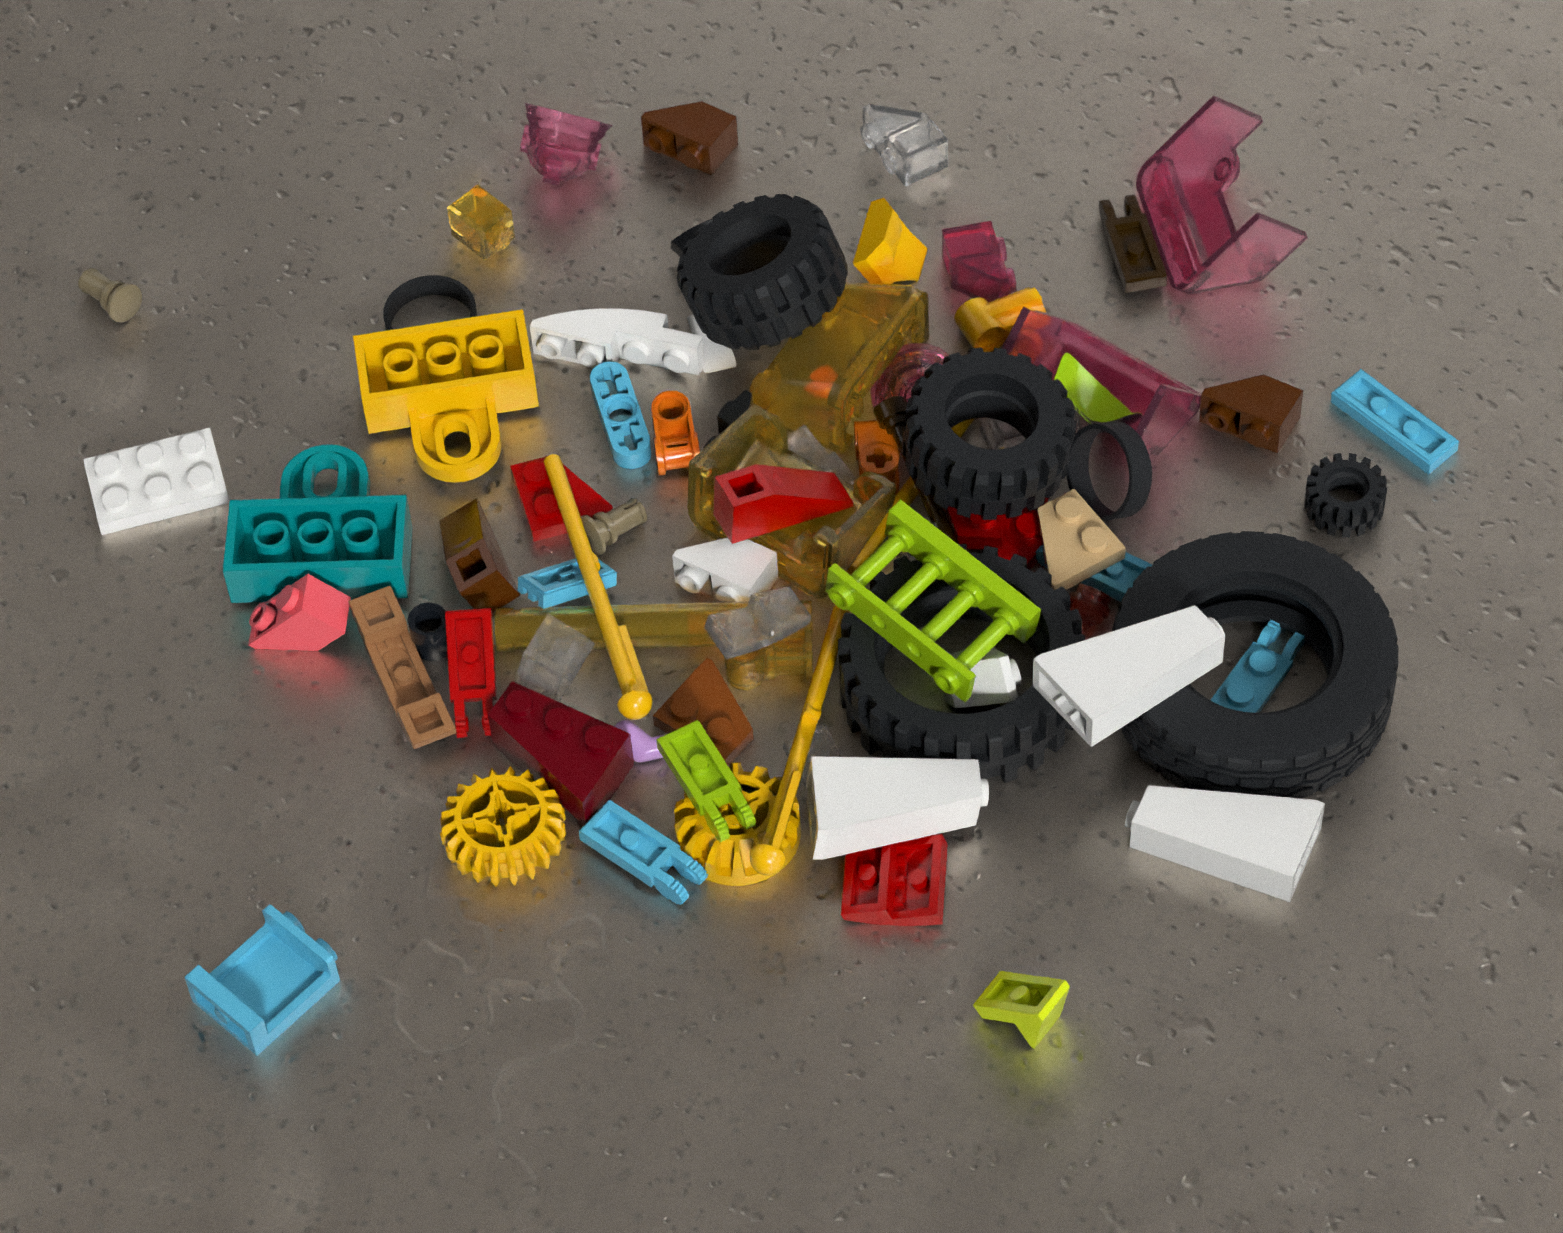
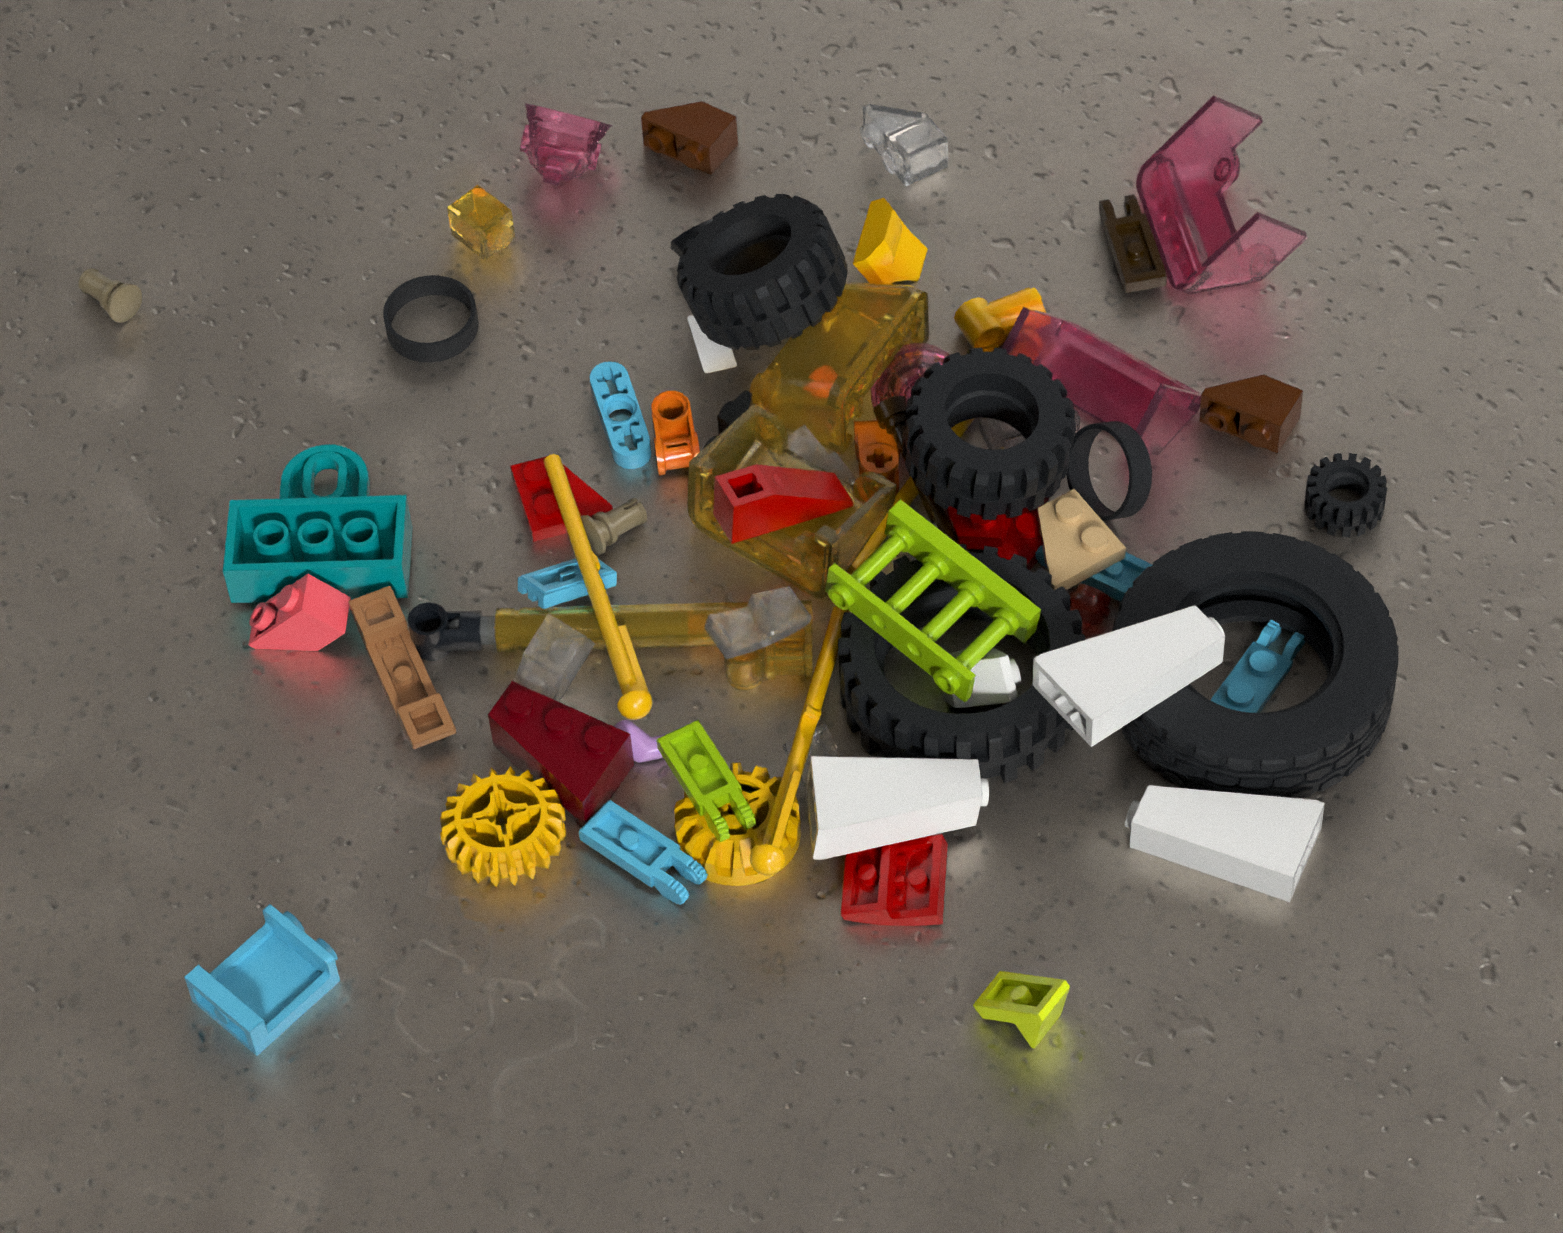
white plate [83,428,230,535] -> none
yellow brick [353,309,539,482] -> none
reddish brown slope [439,498,521,613] -> none
red hinge [445,608,497,738] -> none
white slope [530,309,705,376] -> none
dark orange wing [653,657,754,767] -> none
white slope [672,538,778,617] -> none
clear pink slope [942,221,1017,303] -> none
lime piece [1054,352,1143,433] -> none
medium azure tile [1330,369,1459,475] -> none

